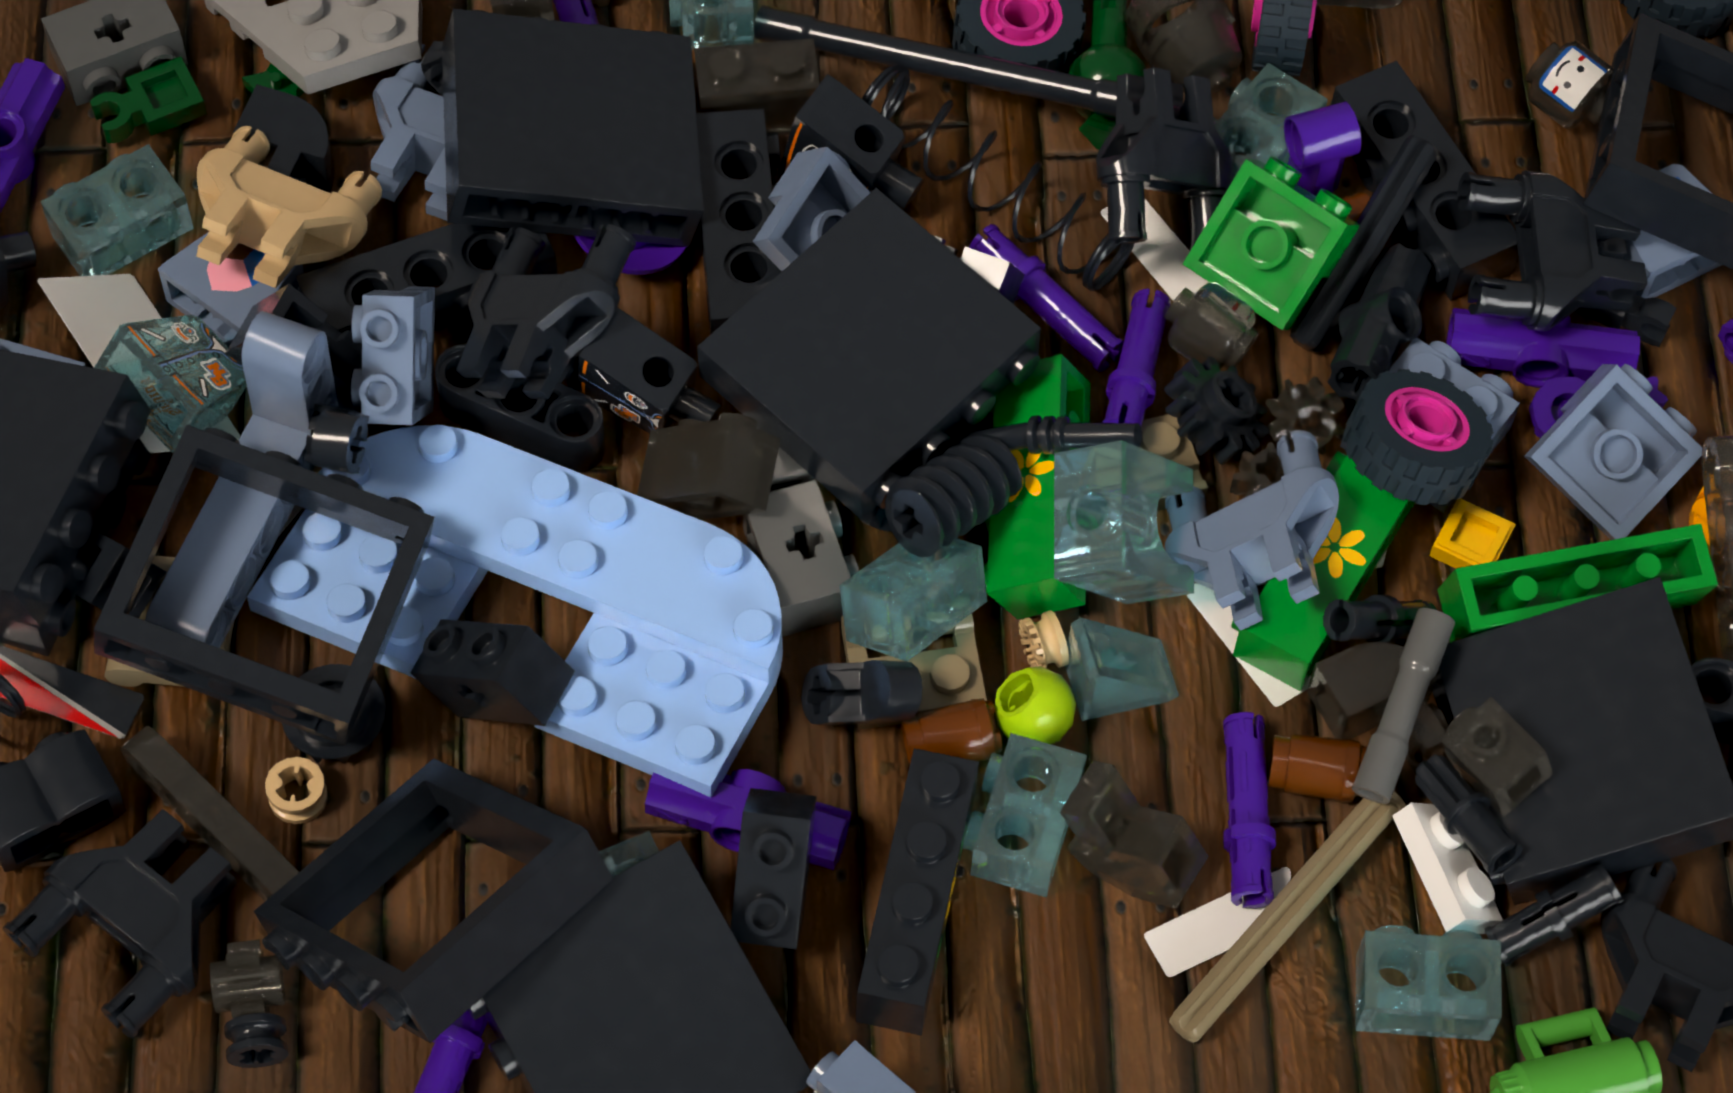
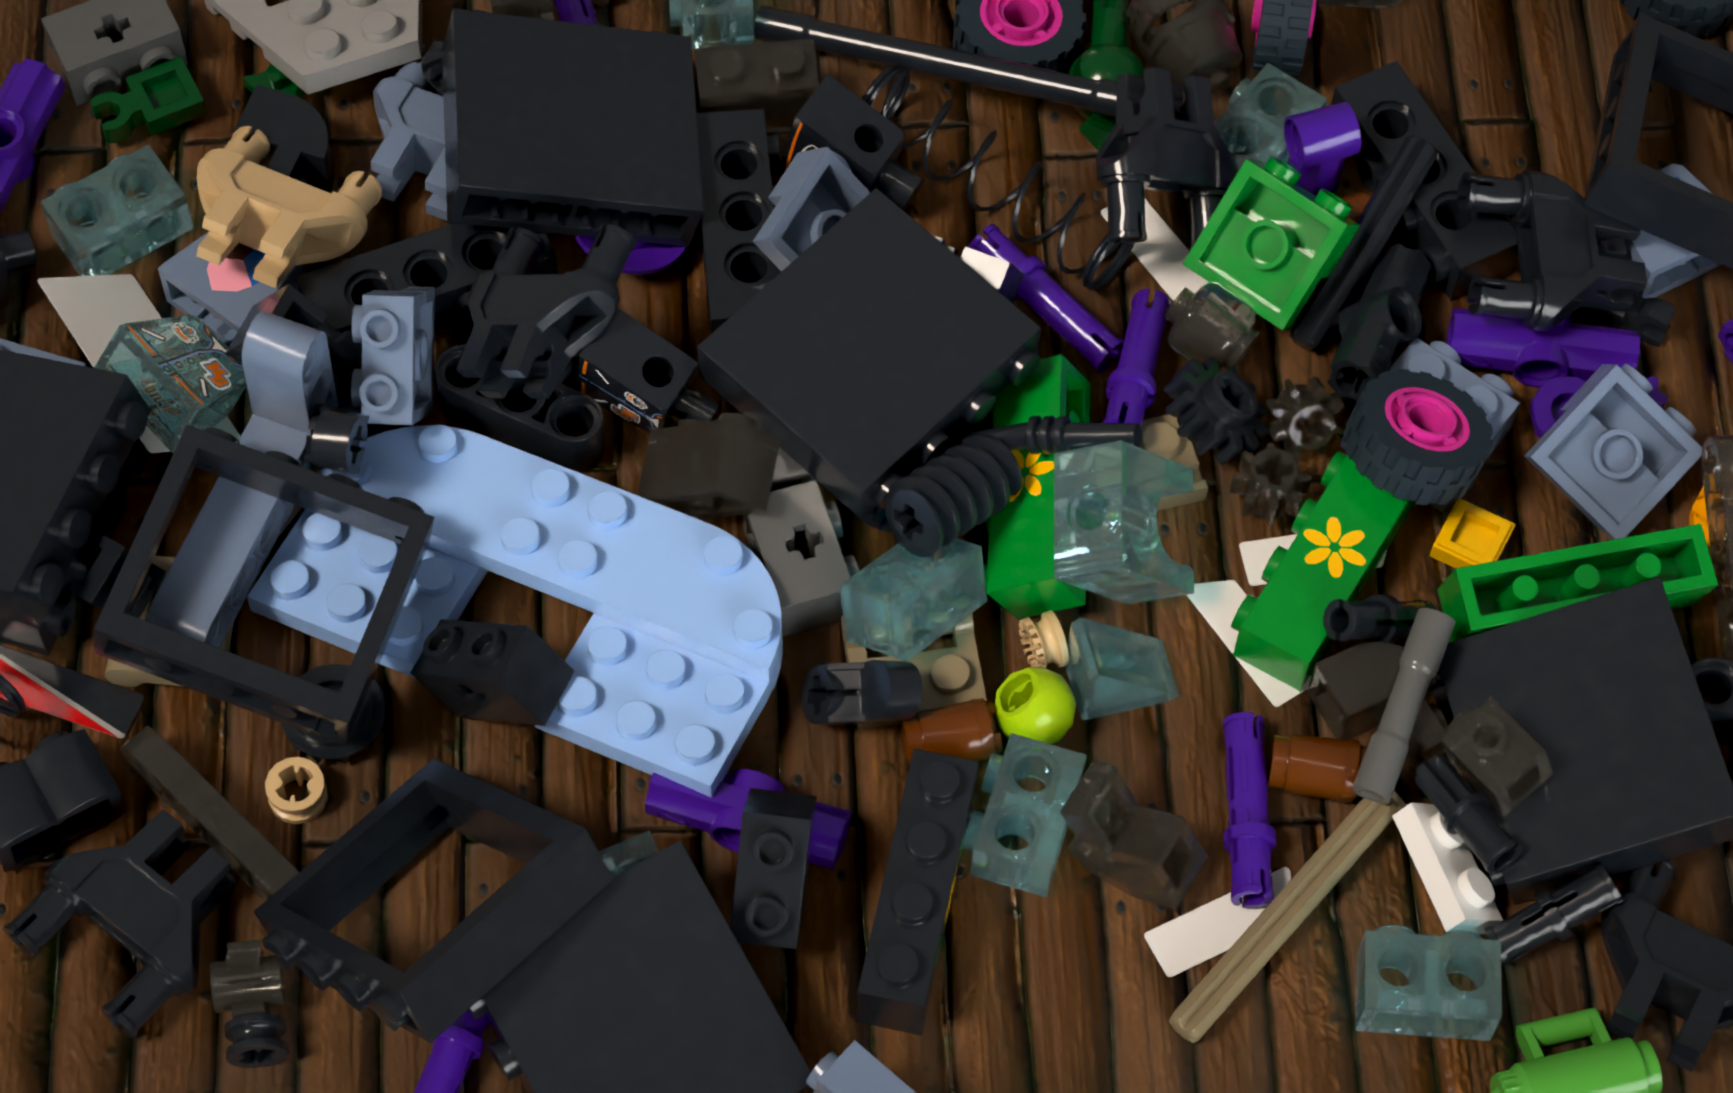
sand blue connector [1165,431,1339,631] -> none
head [1525,41,1613,130] -> none

